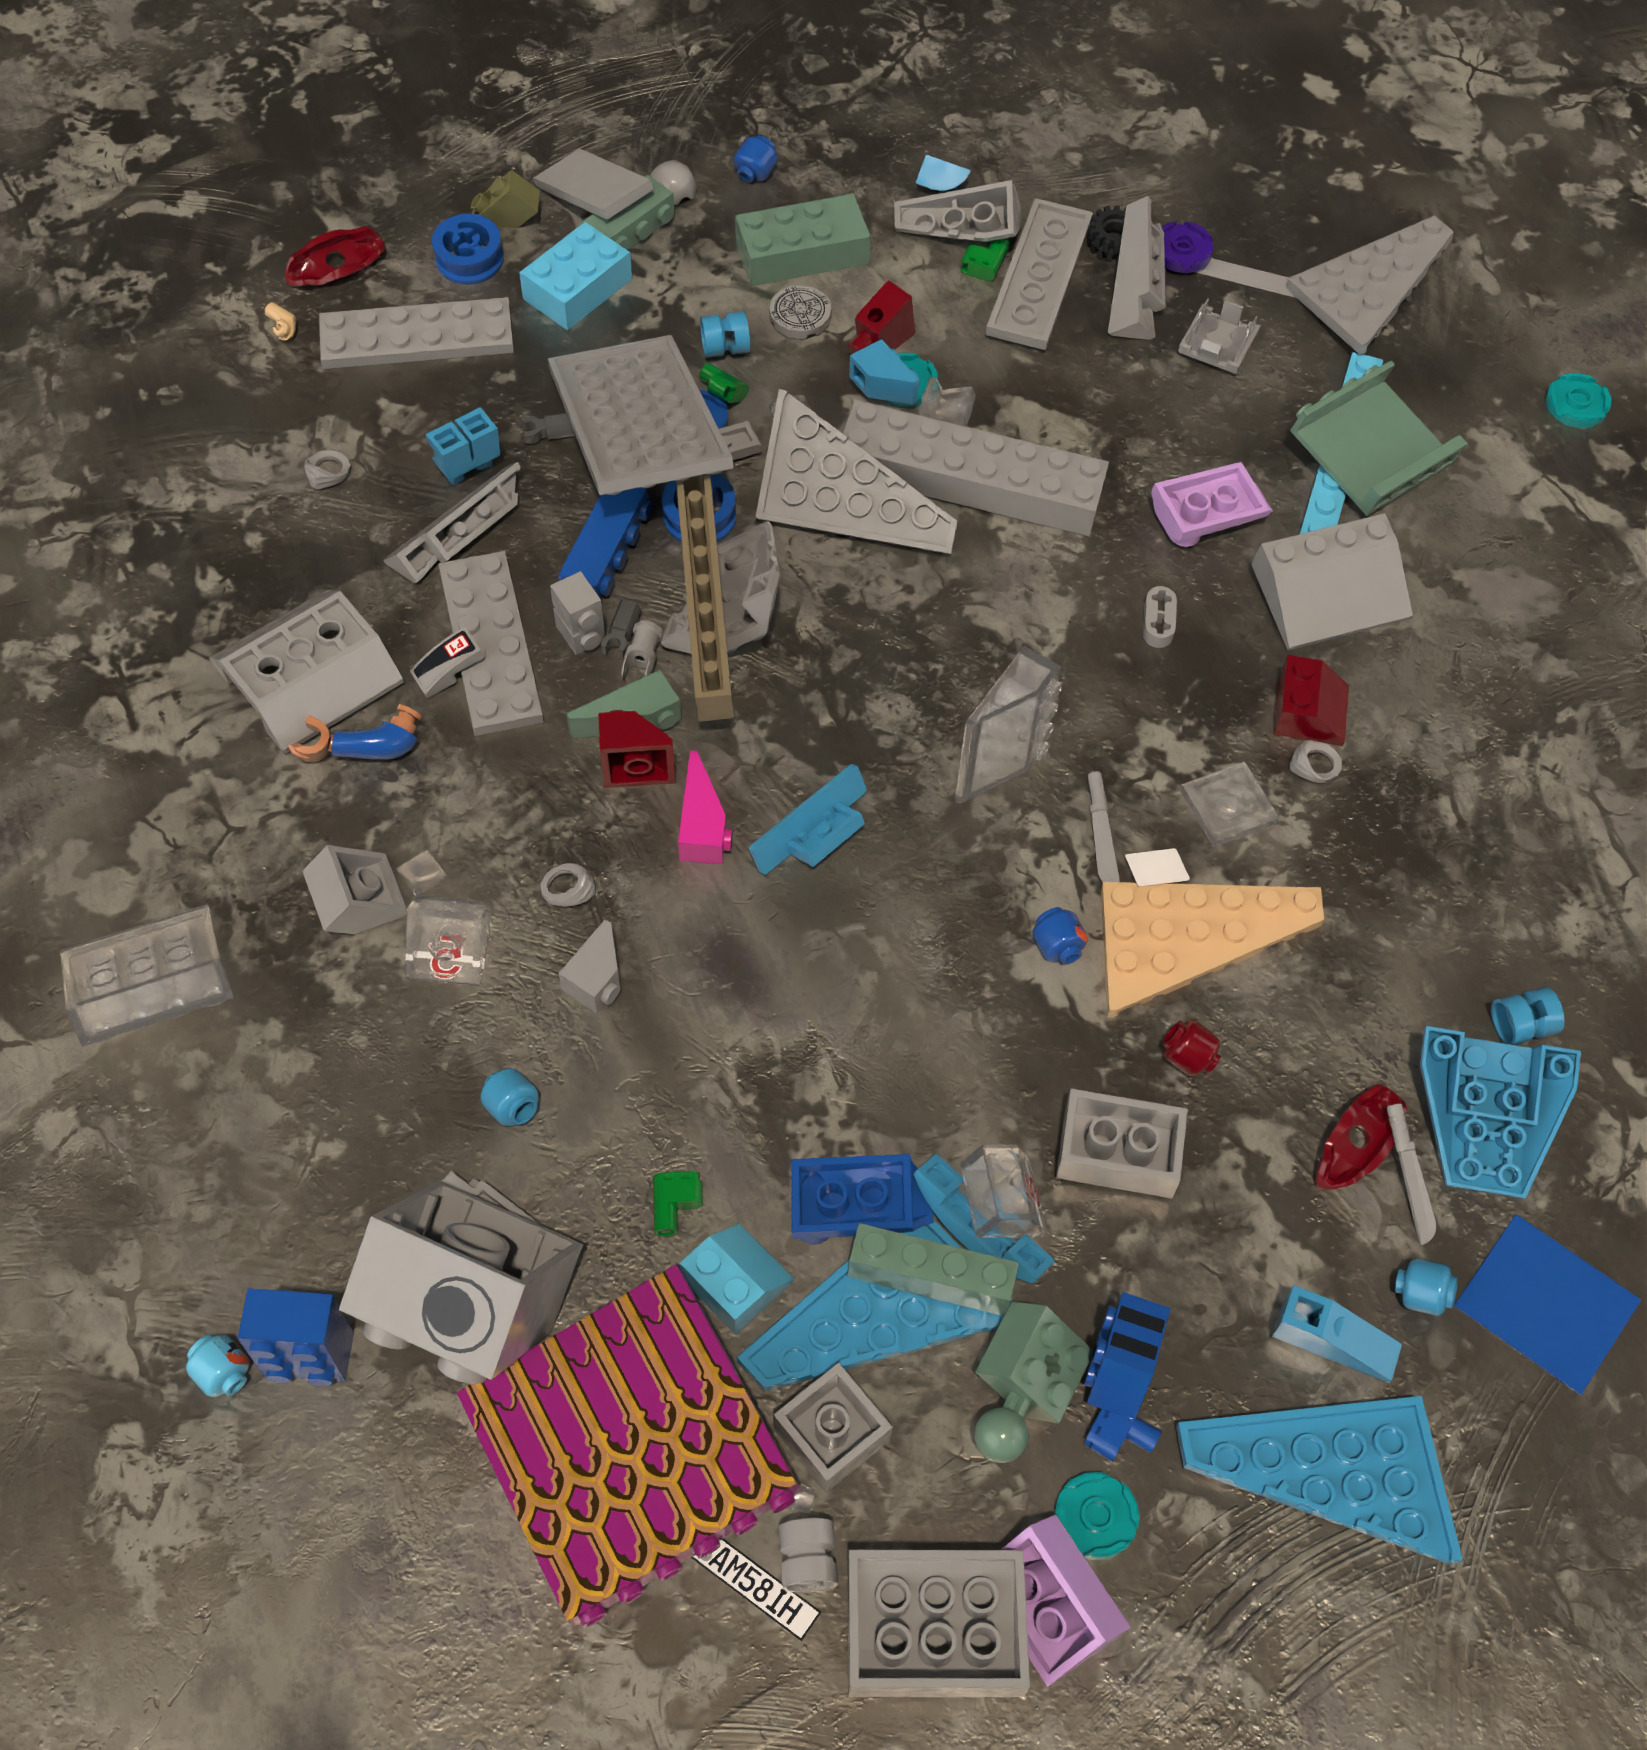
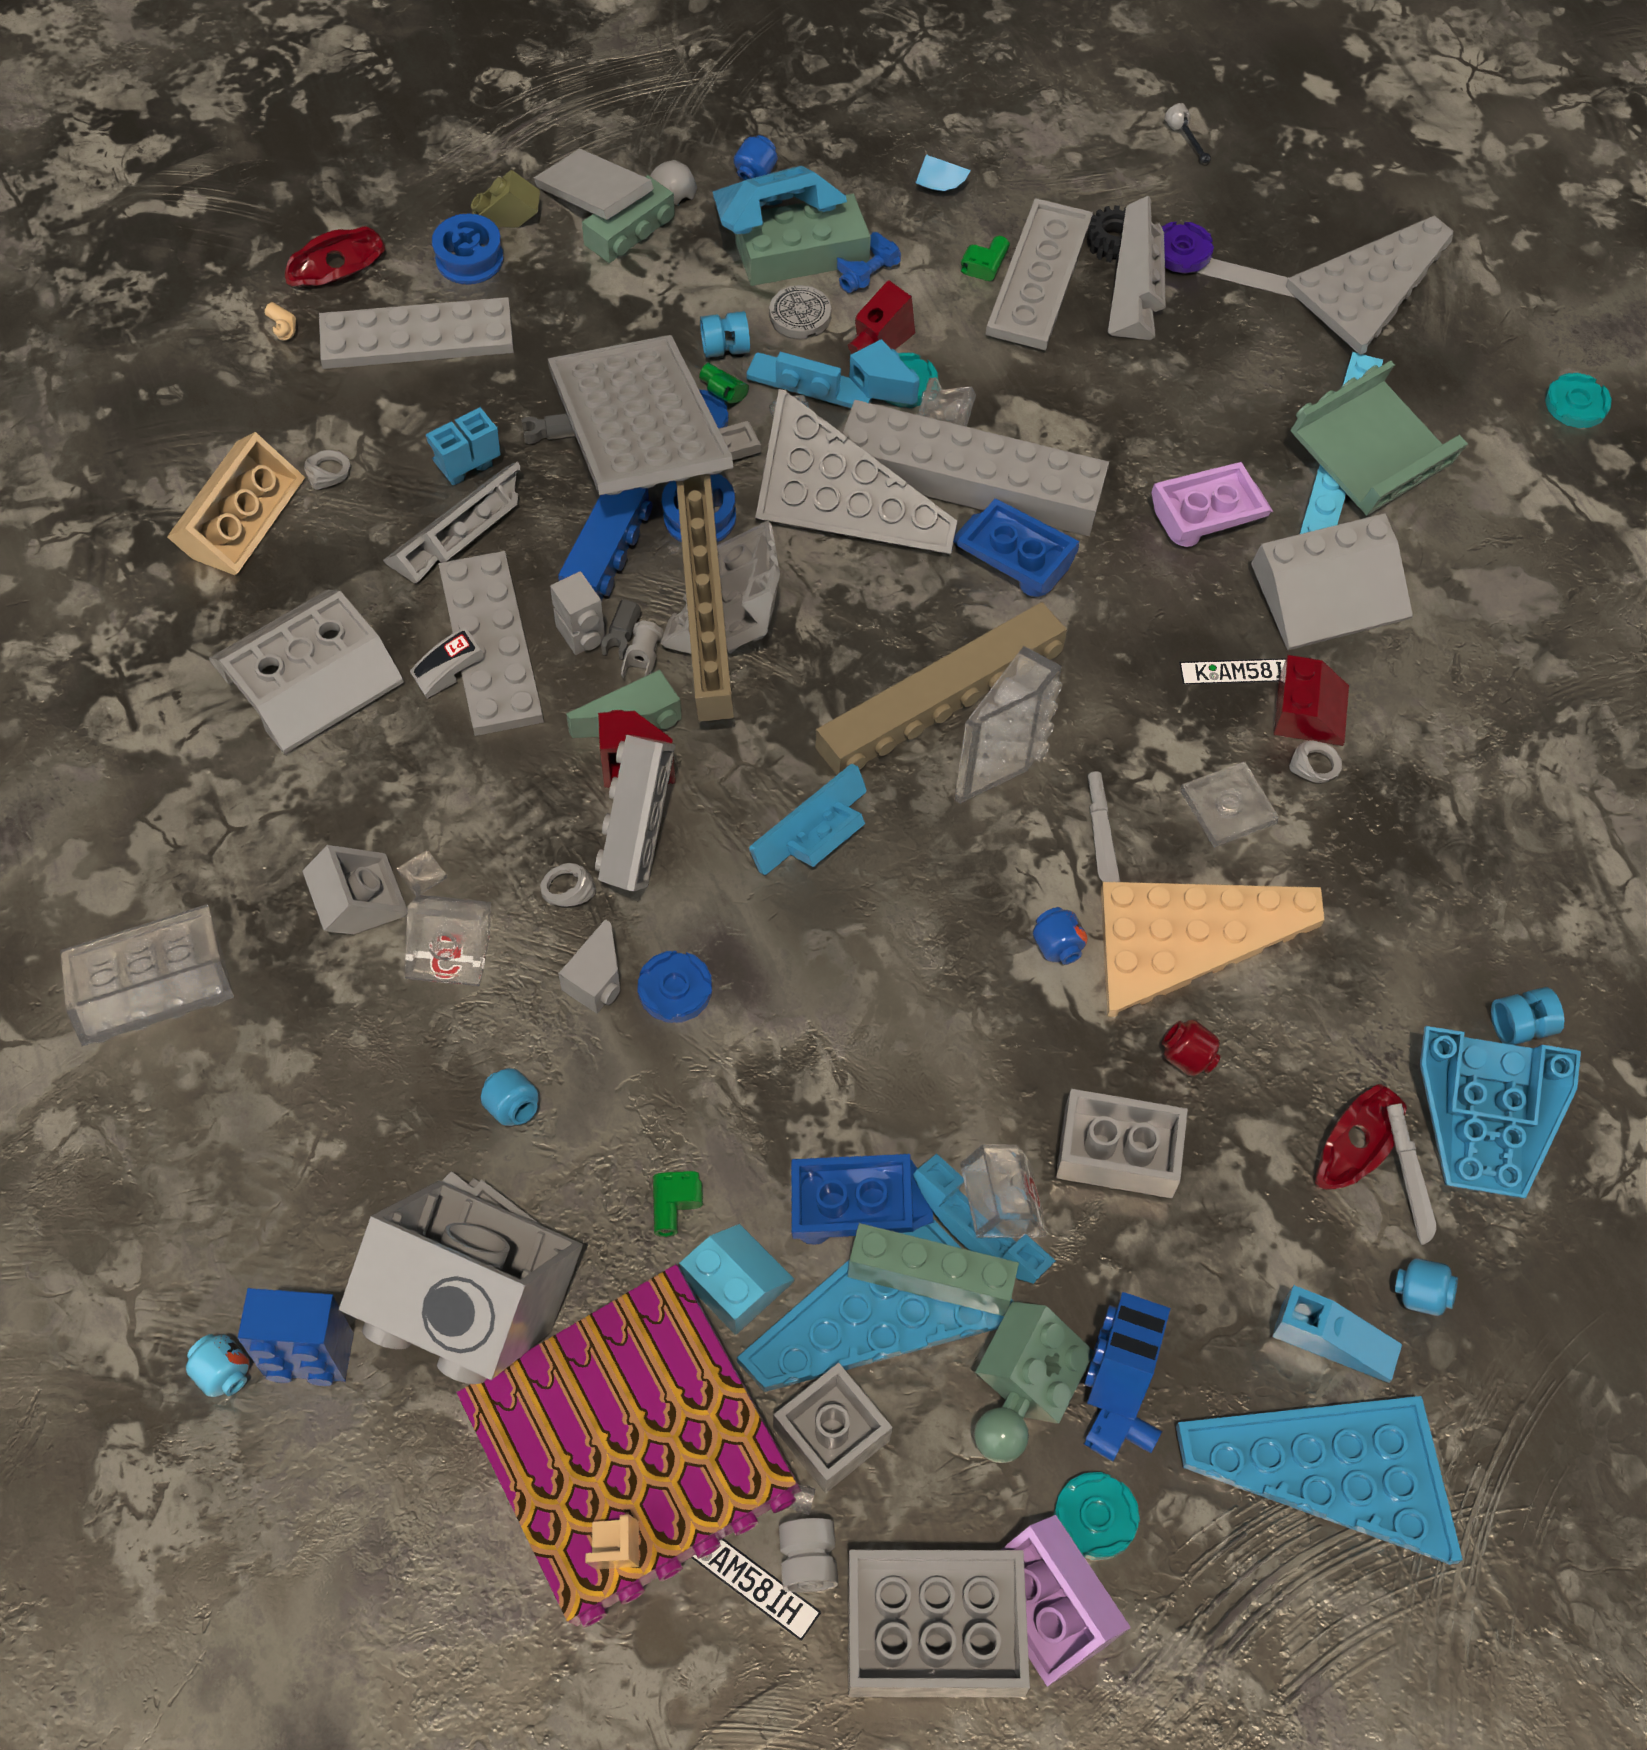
blue piece [288,704,422,763] -> none
medium azure brick [519,222,632,331] -> none
dark pink slope [678,750,733,864] -> none
light grey wedge [894,180,1021,242] -> none
white sticker [1125,848,1190,886] -> none
light grey beam [1143,586,1177,648] -> none
light grey piece [1178,298,1261,374] -> none
blue piece [1454,1214,1641,1395] -> none
none -> tan slope [167,432,305,575]
none -> tan panel [585,1514,639,1569]
none -> light grey slope [595,735,676,892]
none -> blue tile [638,951,712,1023]
none -> dark azure wedge [712,166,847,234]
none -> dark azure bracket [746,352,872,408]
none -> dark tan brick [815,602,1067,775]
none -> blue piece [837,232,901,293]
none -> blue slope [954,498,1079,597]
none -> hinge [1164,103,1211,165]
none -> sticker [1179,658,1286,685]

